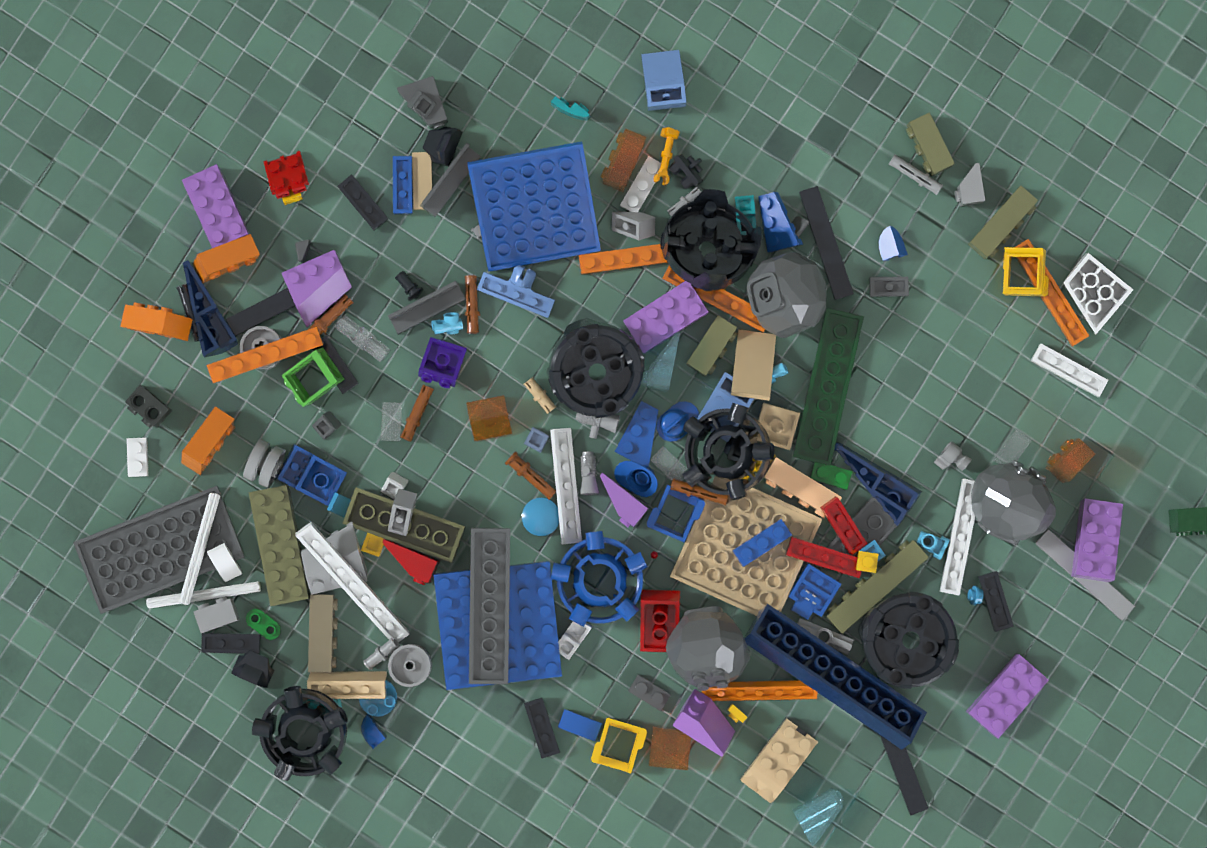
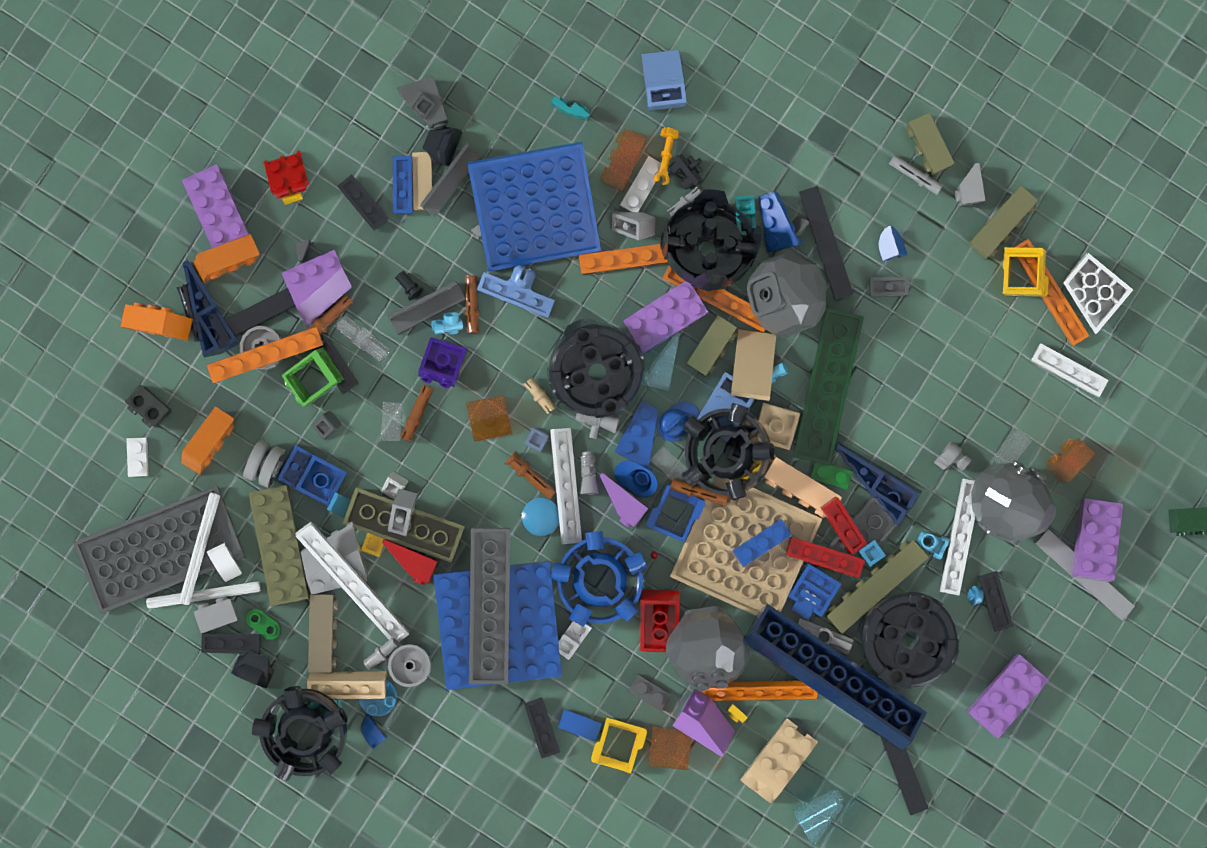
yellow plate [856,551,879,573] -> none

